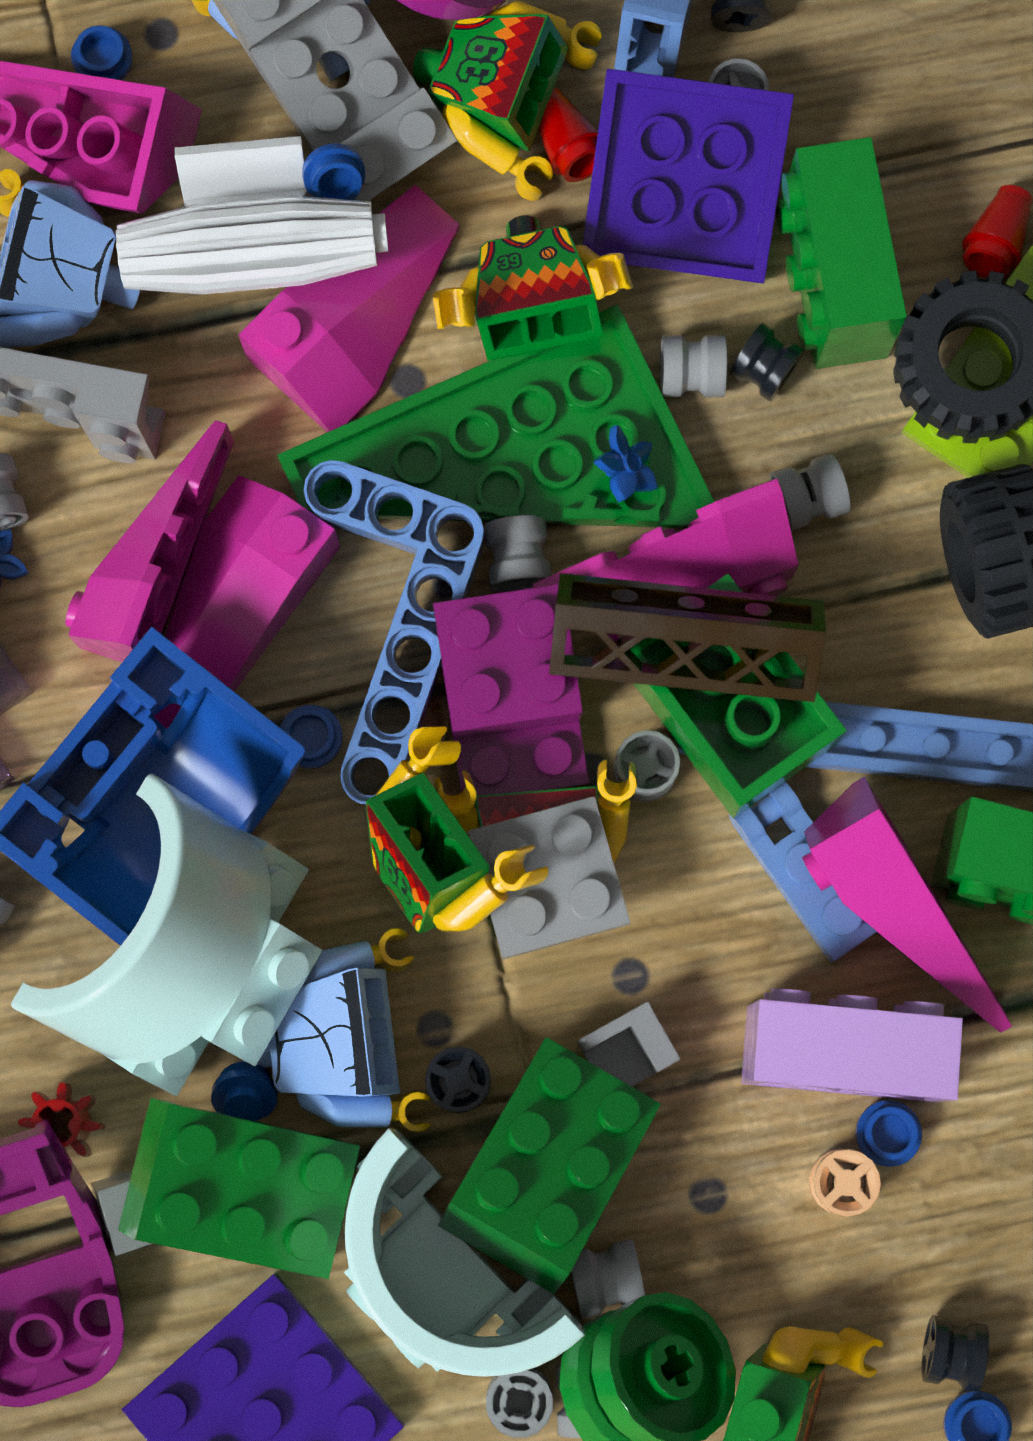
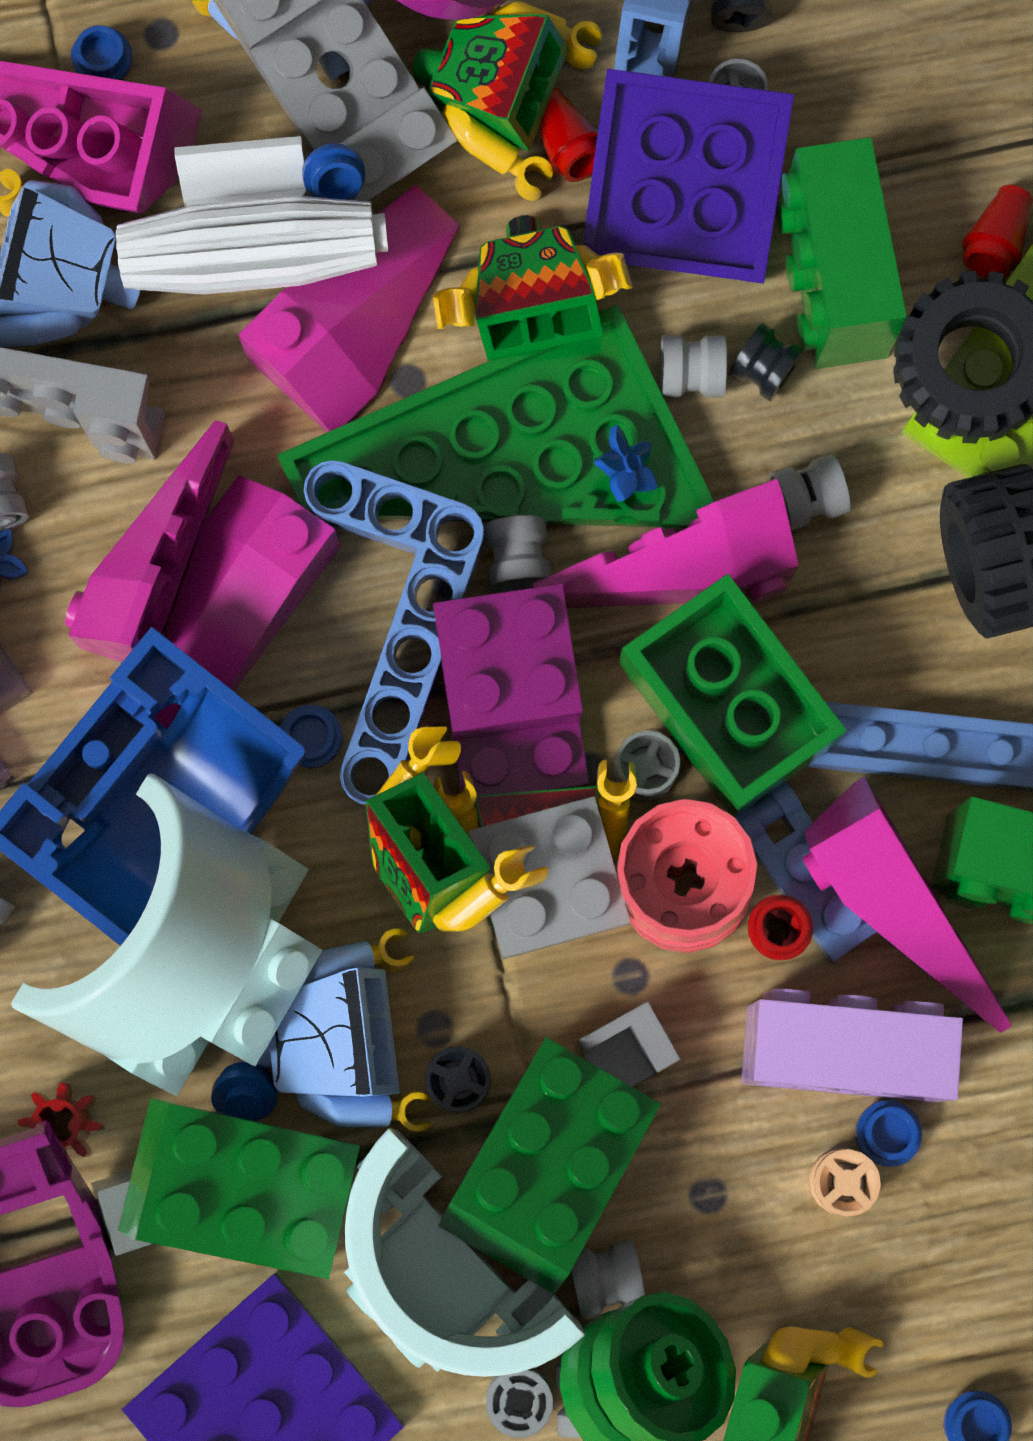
dark brown fence [549,573,826,702] -> none
black wheel [921,1315,989,1392] -> none
none -> coral wheel [617,799,757,954]
none -> red cone [748,895,813,960]

